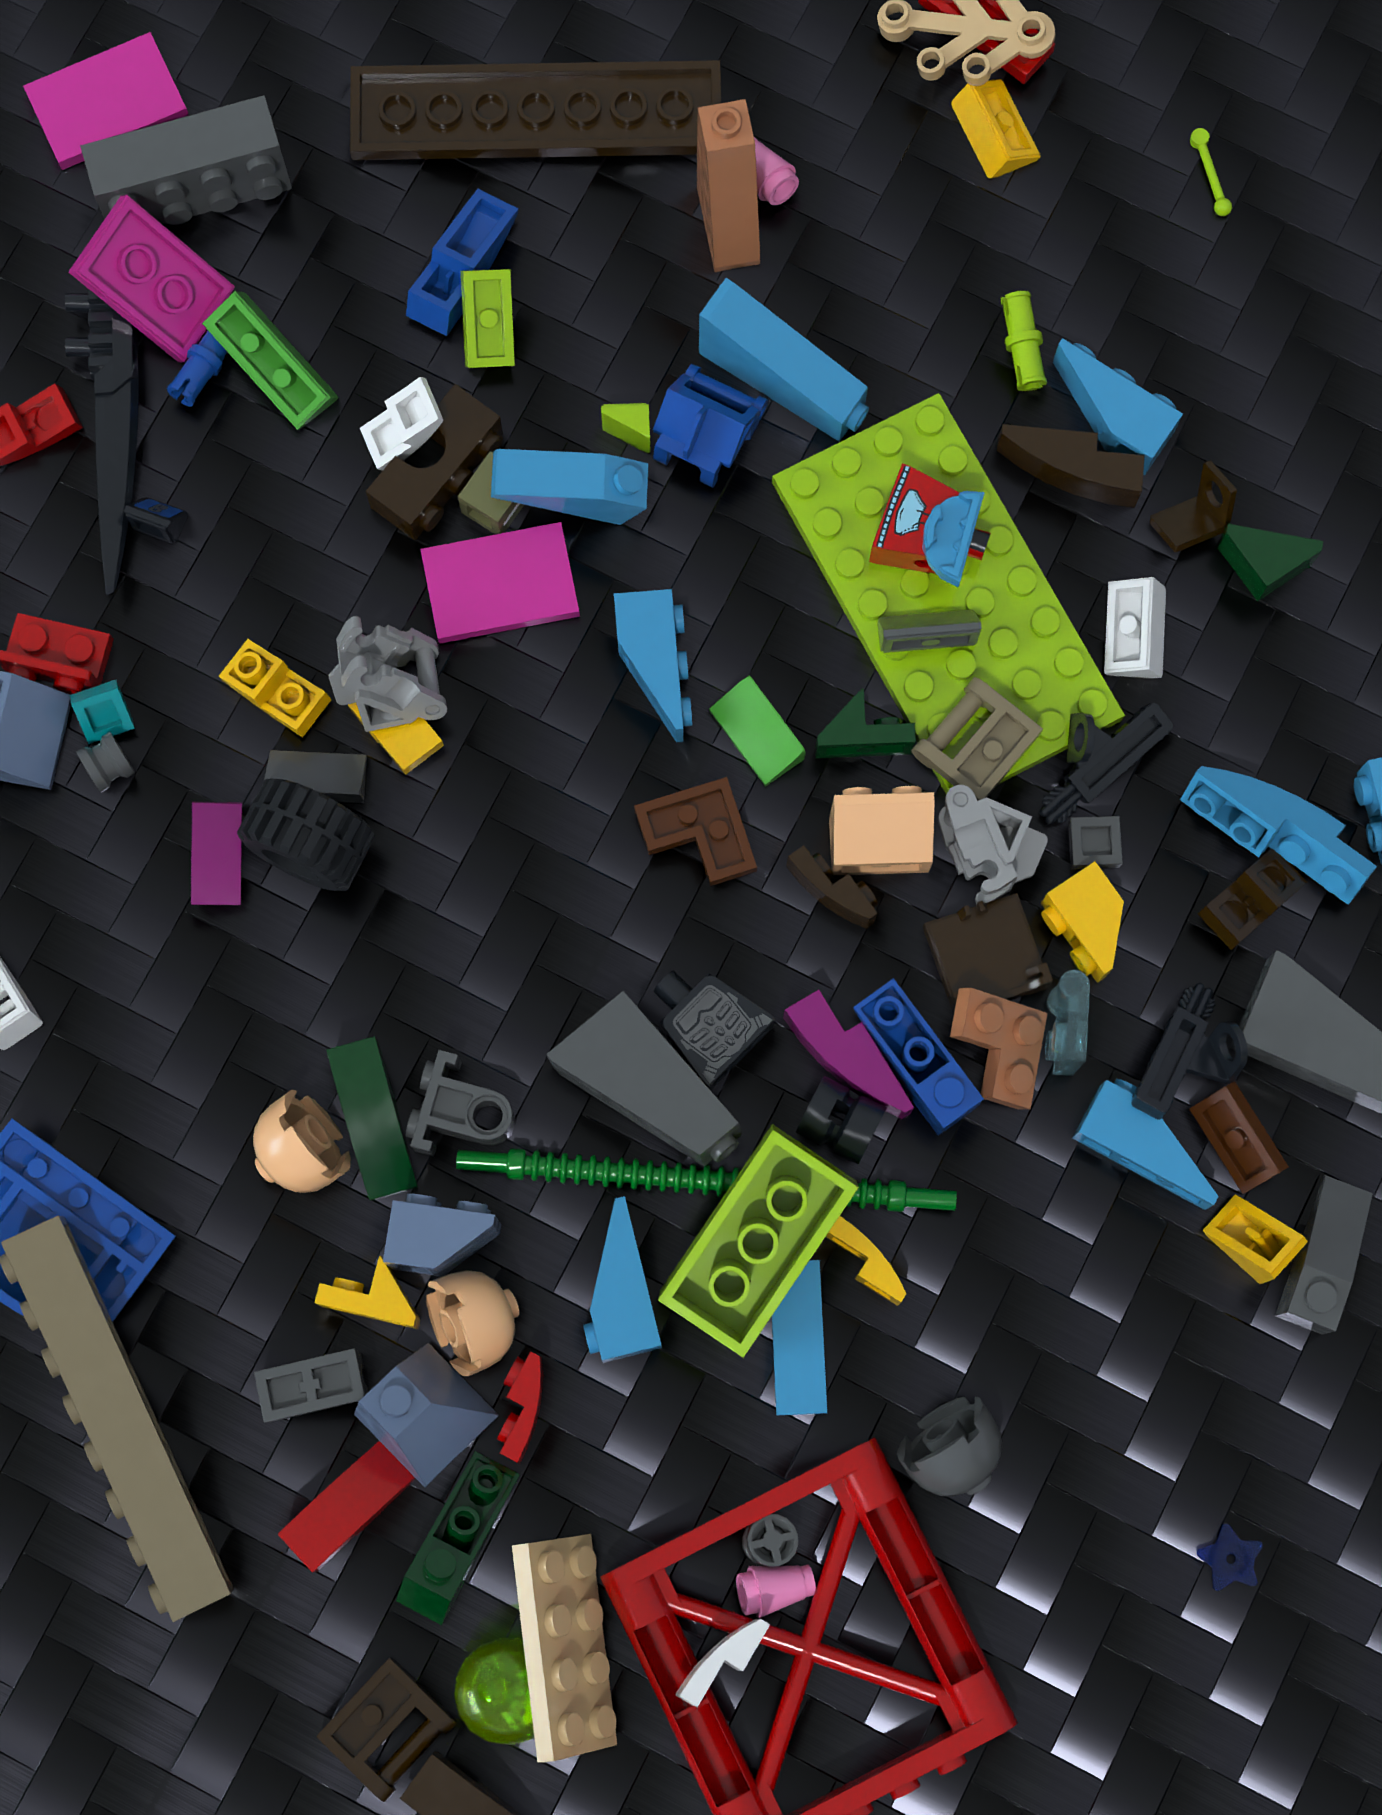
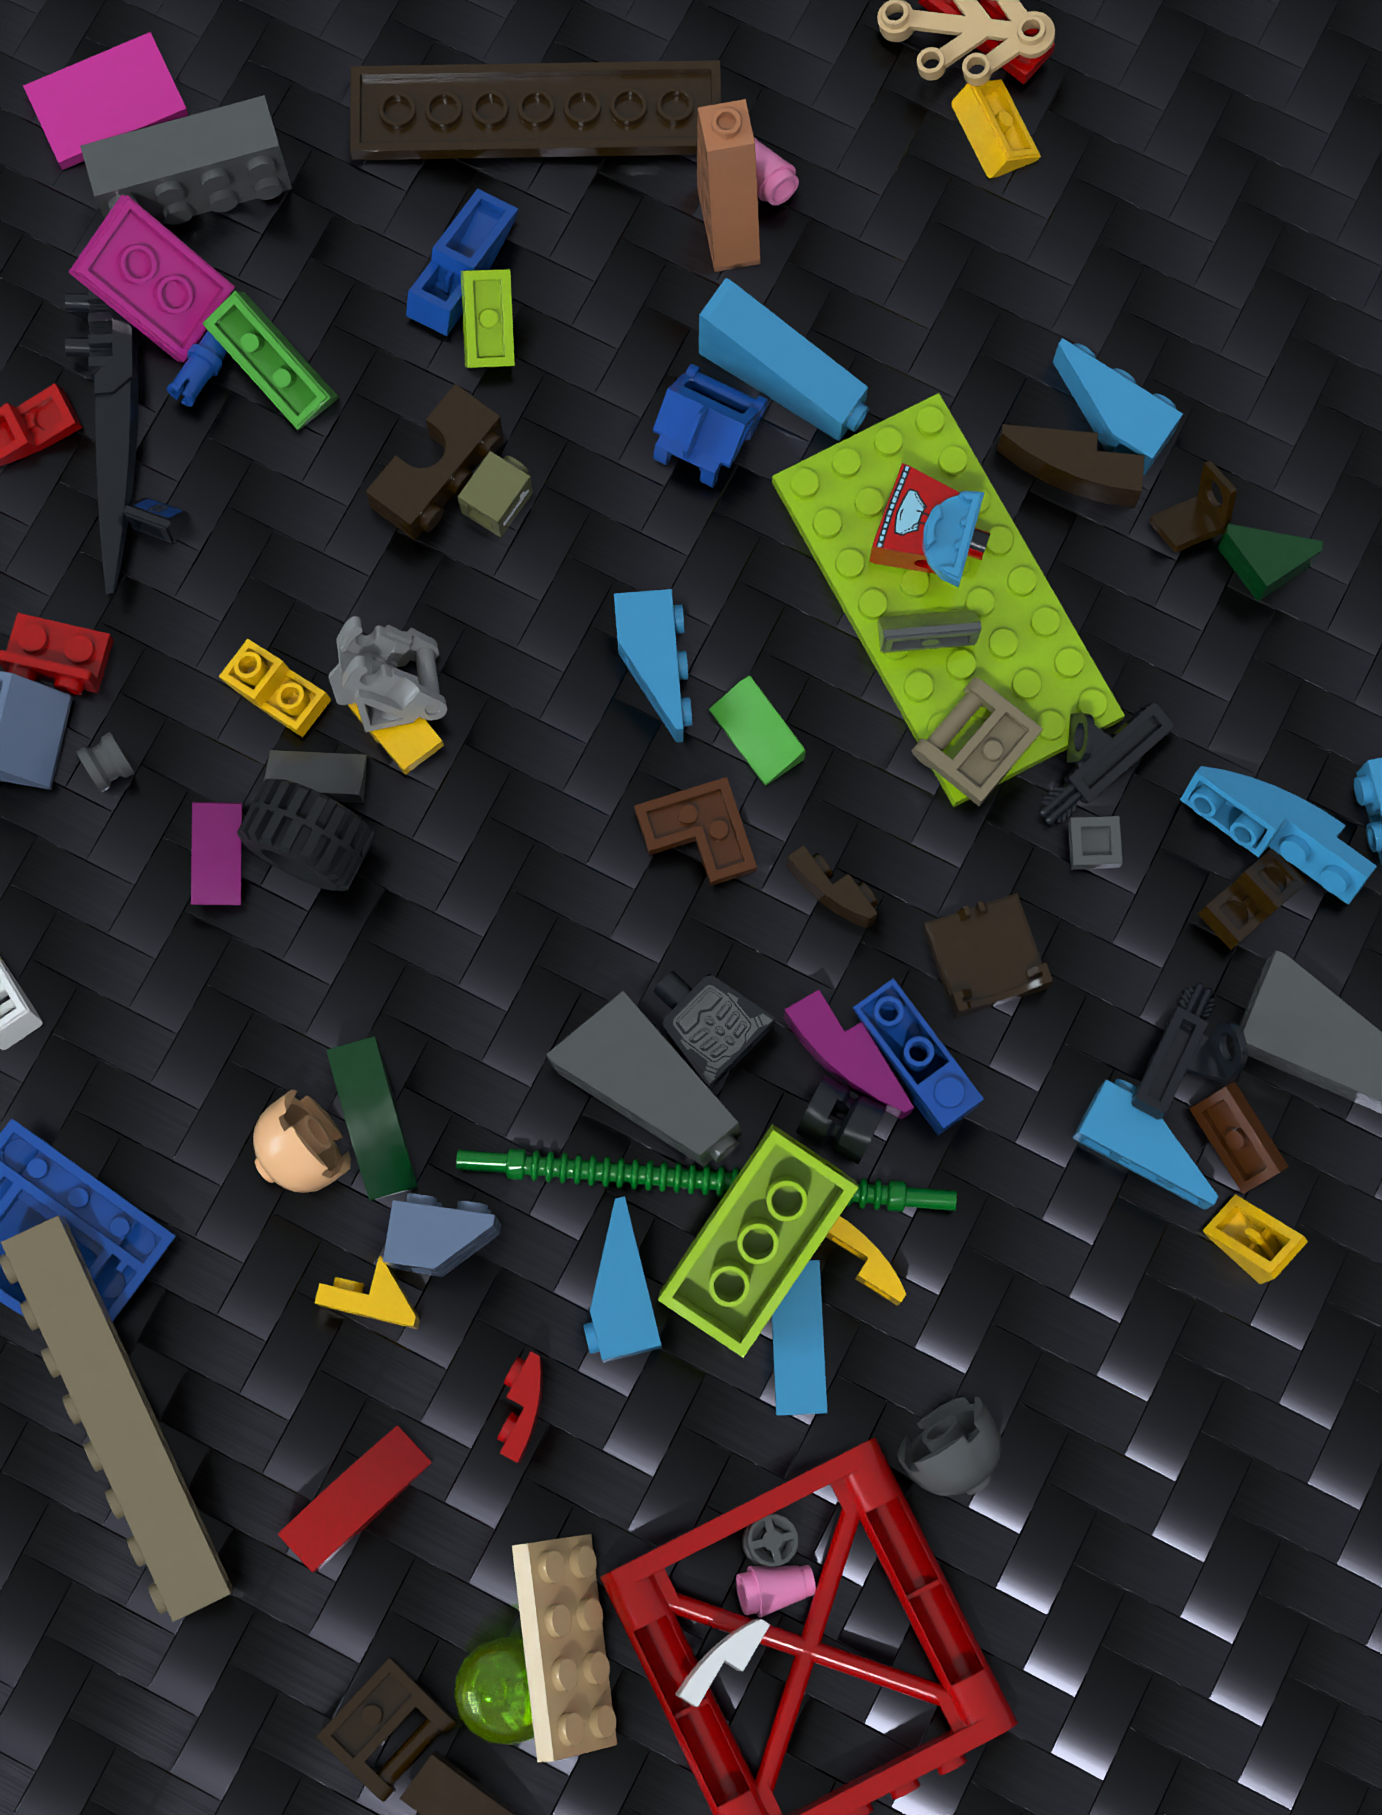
teal plate [70,680,135,744] -> none
dark grey hinge [254,1348,369,1423] -> none
sand blue slope [354,1343,499,1488] -> none
white slope [360,377,443,471] -> none
dark green slope [396,1451,520,1625] -> none
dark grey pin [406,1050,515,1157] -> none
dark pink tile [420,522,580,644] -> none
light nougat cylinder [426,1271,519,1376] -> none
dark azure slope [491,449,648,525] -> none
lime slope [601,403,650,453] -> none
dark green slope [815,689,916,758] -> none
light nougat slope [829,786,935,875] -> none
light grey piece [938,785,1048,904] -> none
nougat plate [950,988,1048,1109] -> none
lime pin [1001,291,1047,391] -> none
yellow slope [1041,861,1124,983] -> none
clear light blue plate [1045,970,1090,1076] -> none
white slope [1104,577,1166,678] -> none
lime hinge [1190,128,1232,216] -> none
clear blue plate [1197,1523,1263,1591] -> none
dark grey slope [1275,1175,1373,1335] -> none

